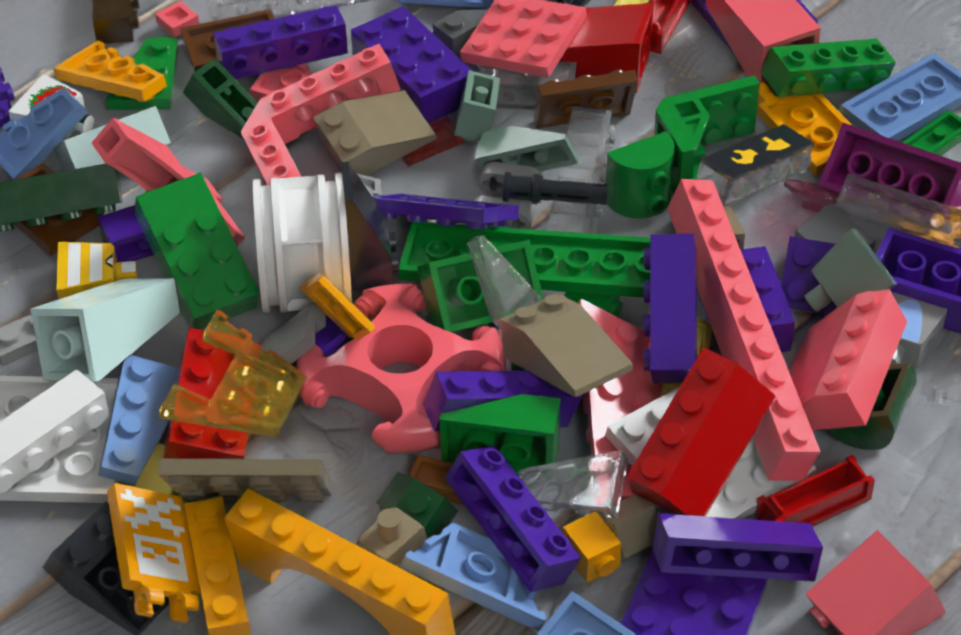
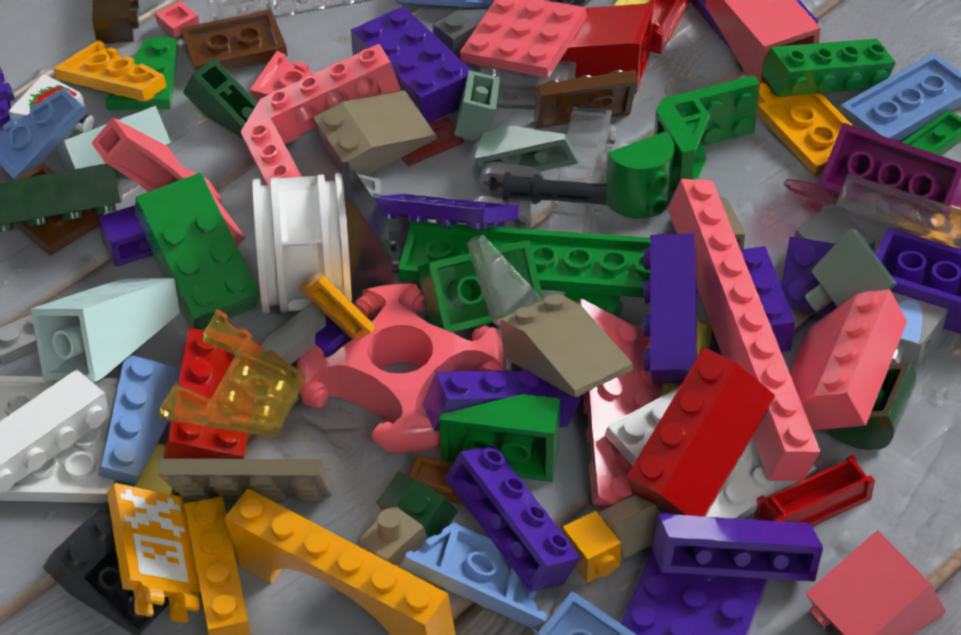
yellow torso [56,242,138,299] -> none
dark purple brick [214,5,348,79] -> none
clear wing [518,450,628,518] -> none
brick [695,124,814,207] -> none

